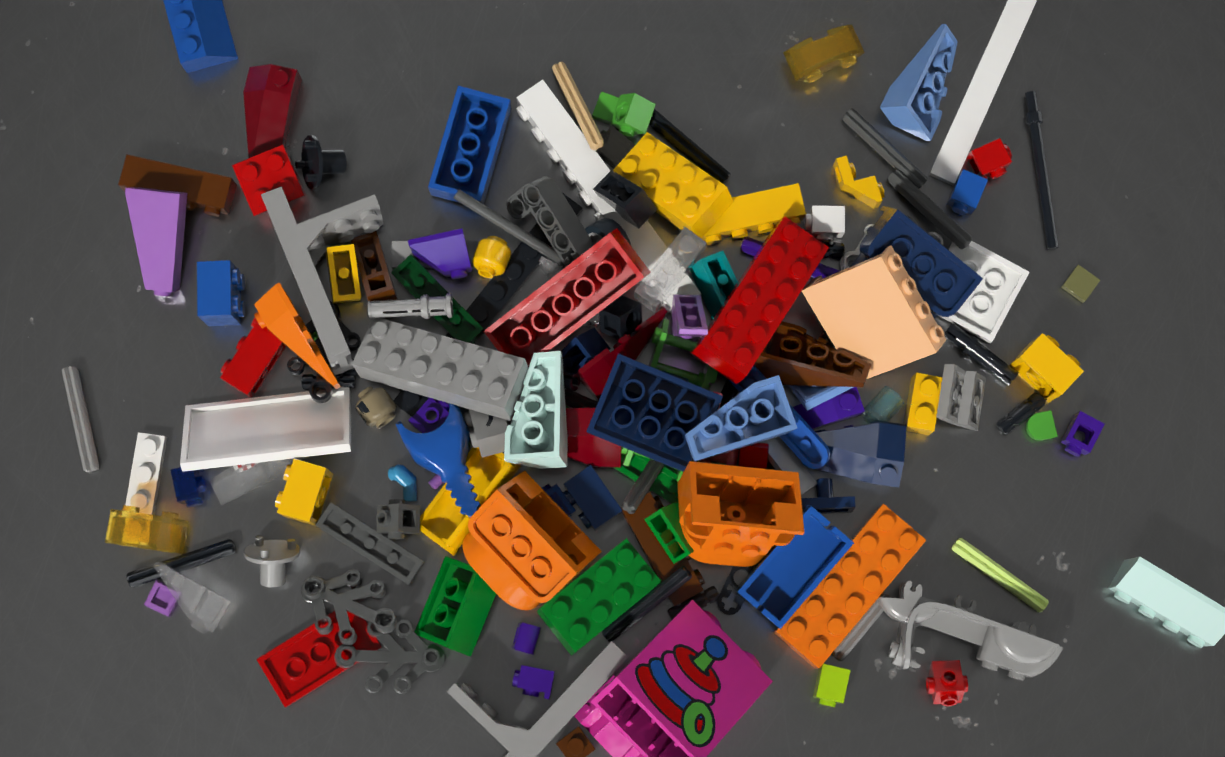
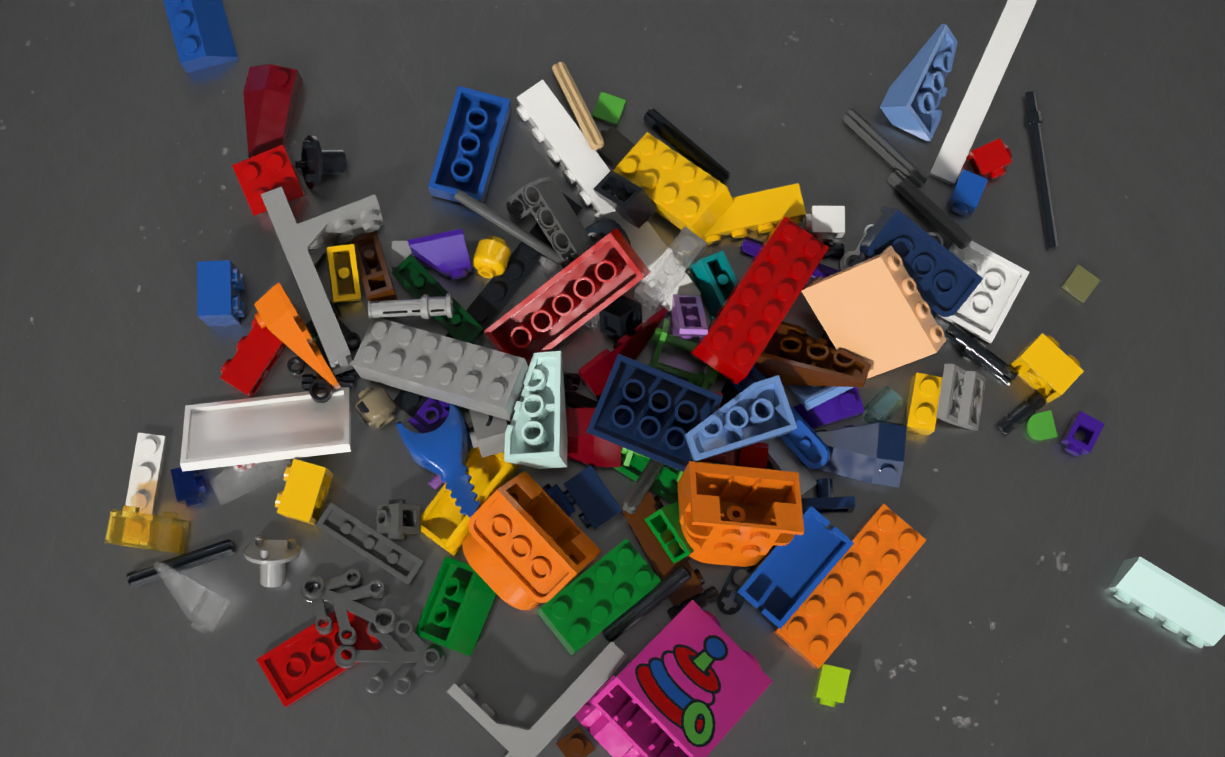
light grey axle [62,366,100,472] -> none
reddish brown brick [118,154,237,217] -> none
medium lavender slope [125,187,187,296] -> none
medium lavender tile [144,580,183,617] -> none
dark azure arm [388,464,417,502] -> none
dark purple brick [512,622,541,655] -> none
dark purple brick [512,665,555,699] -> none
dark blue slope [561,327,611,374] -> none
bright green brick [610,93,656,137] -> none
clear yellow brick [783,25,865,83] -> none
light grey axle [832,592,891,661] -> none
yellow slope [833,155,885,209] -> none
light grey piece [877,581,1063,681] -> none
red brick [926,660,968,706] -> none
yellowish green axle [952,538,1049,612] -> none

